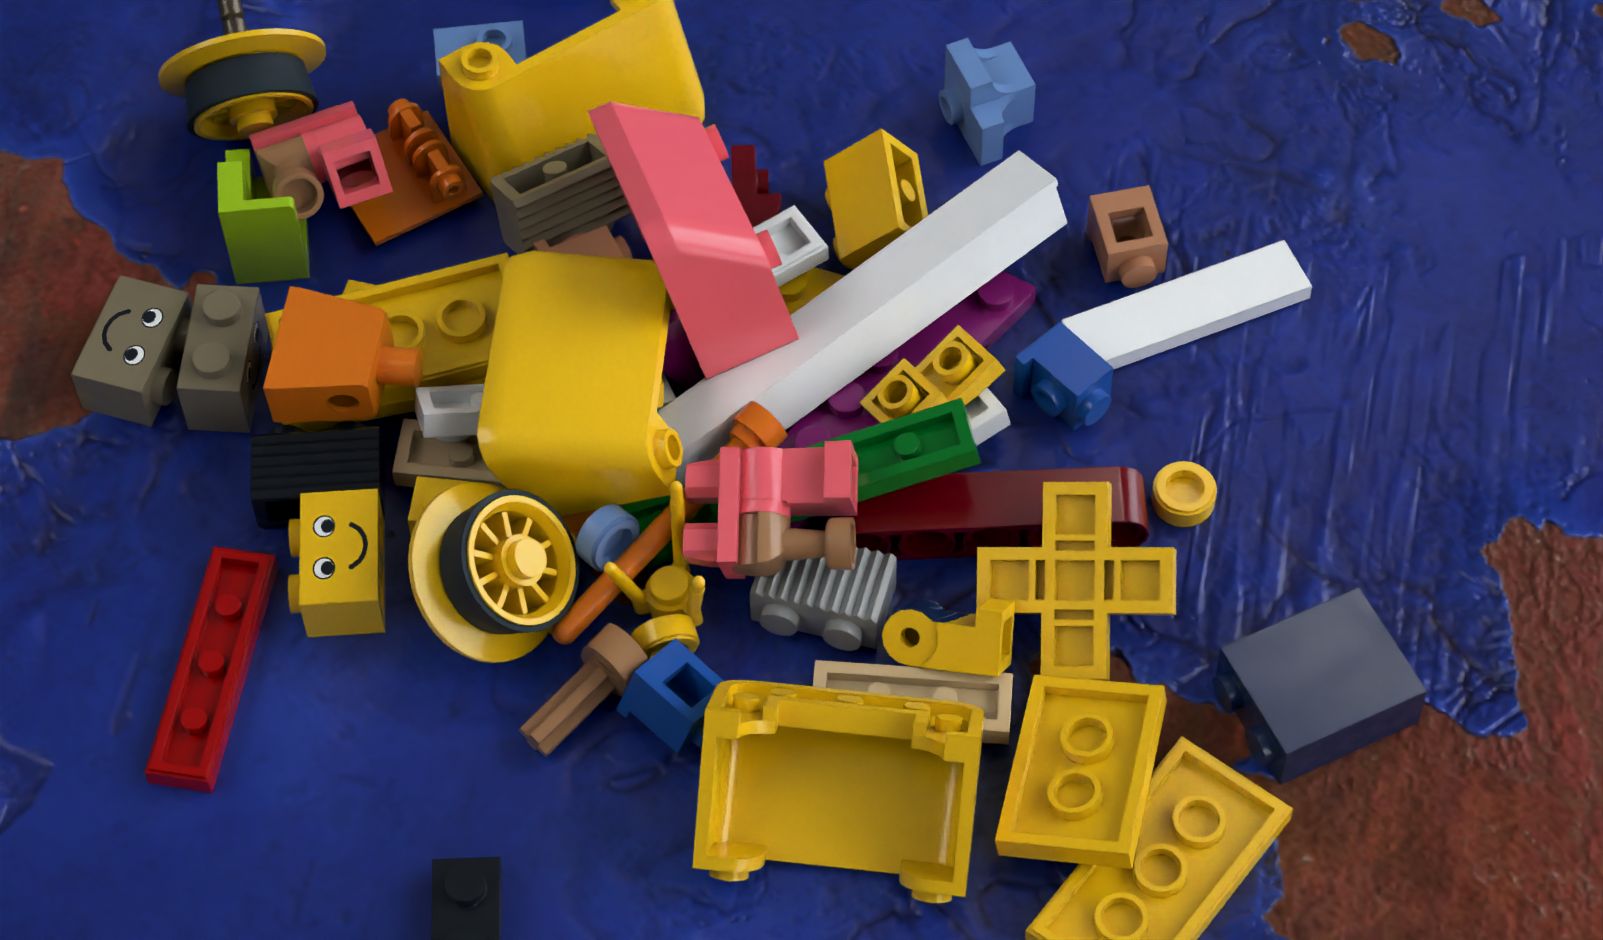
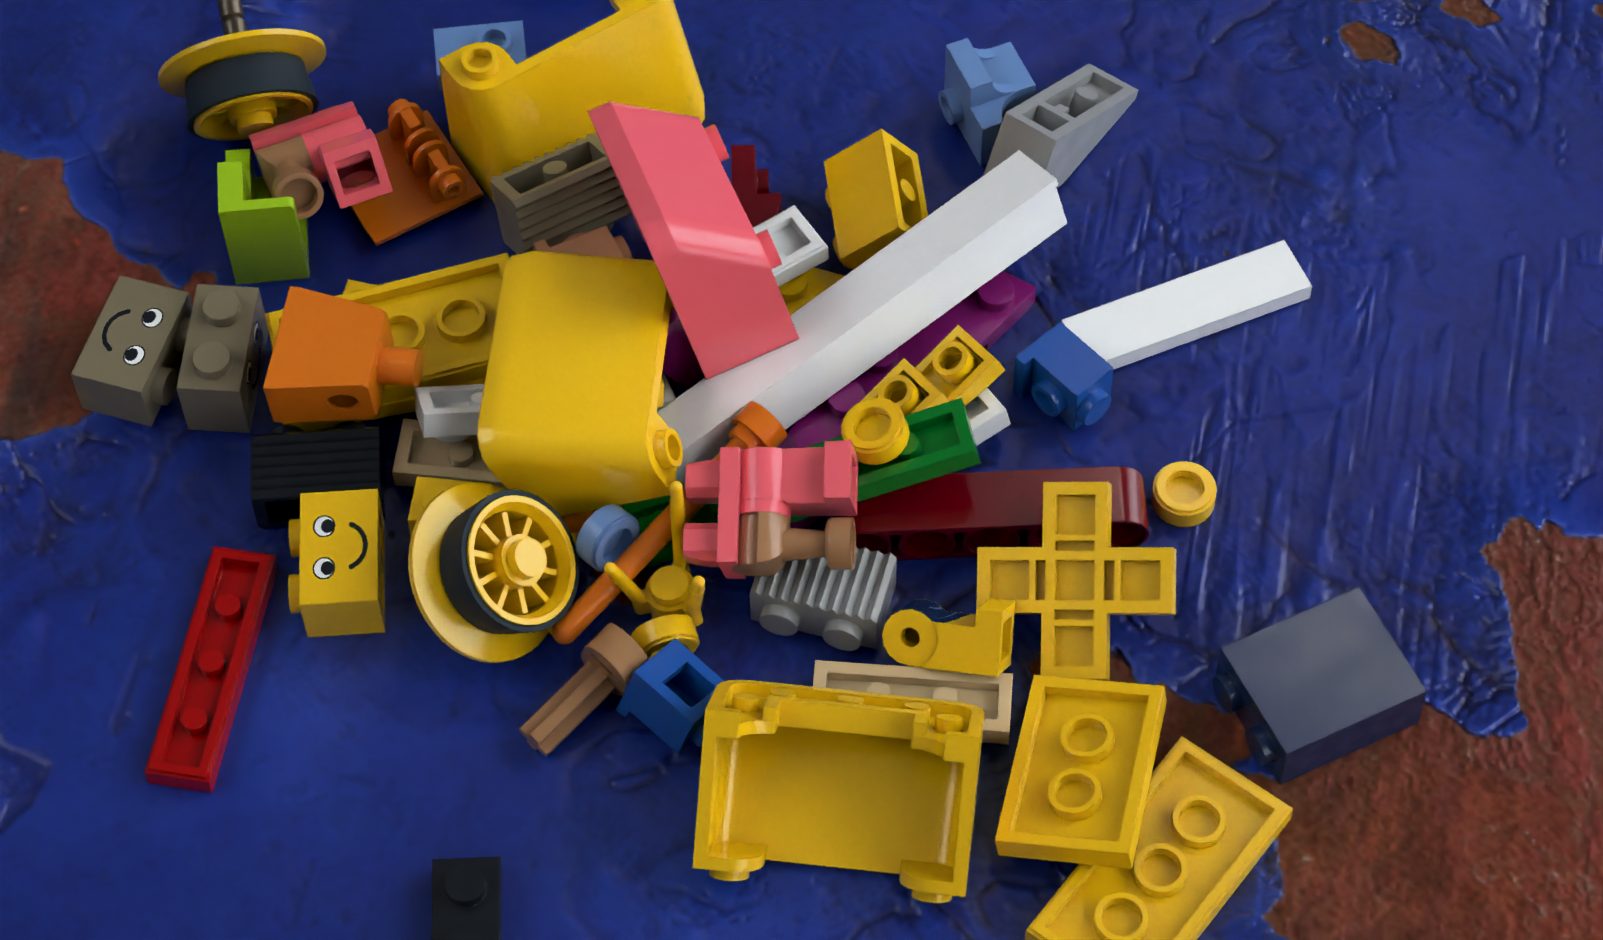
nougat brick [1086,185,1168,288] -> none
none -> yellow tile [841,398,910,465]
none -> light grey slope [984,63,1139,188]

